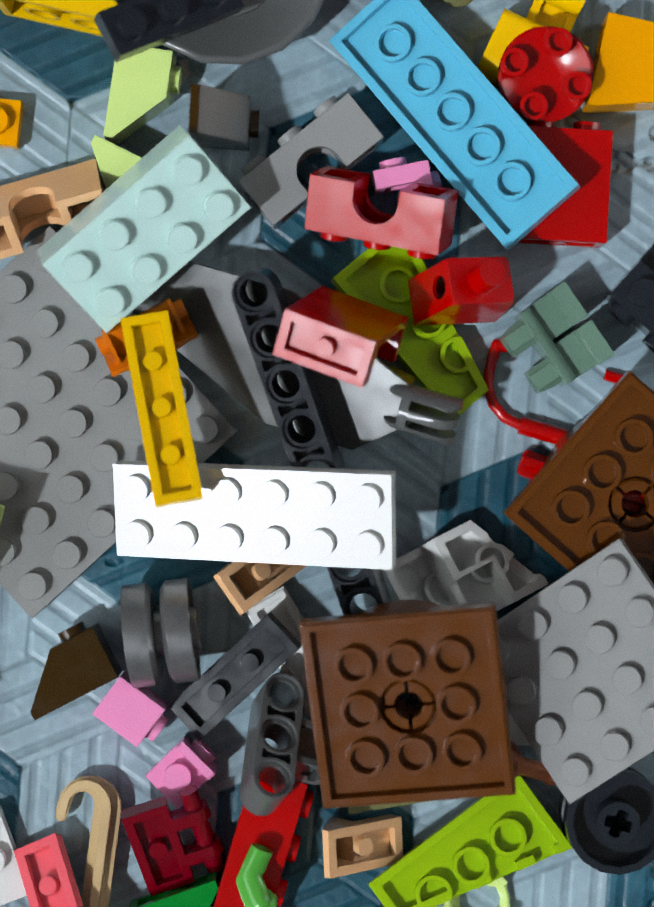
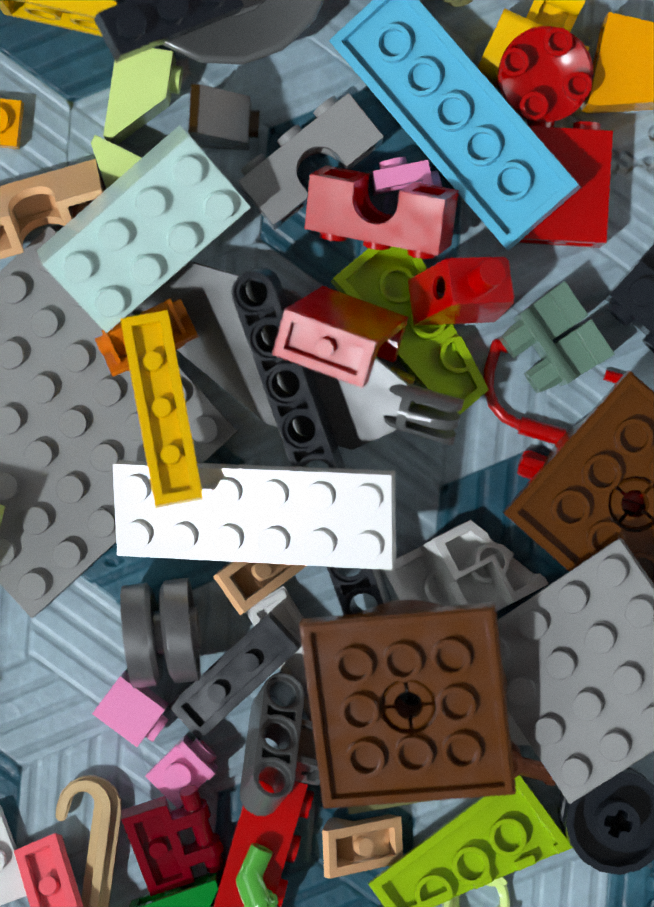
dark brown slope [30,621,123,721] -> none

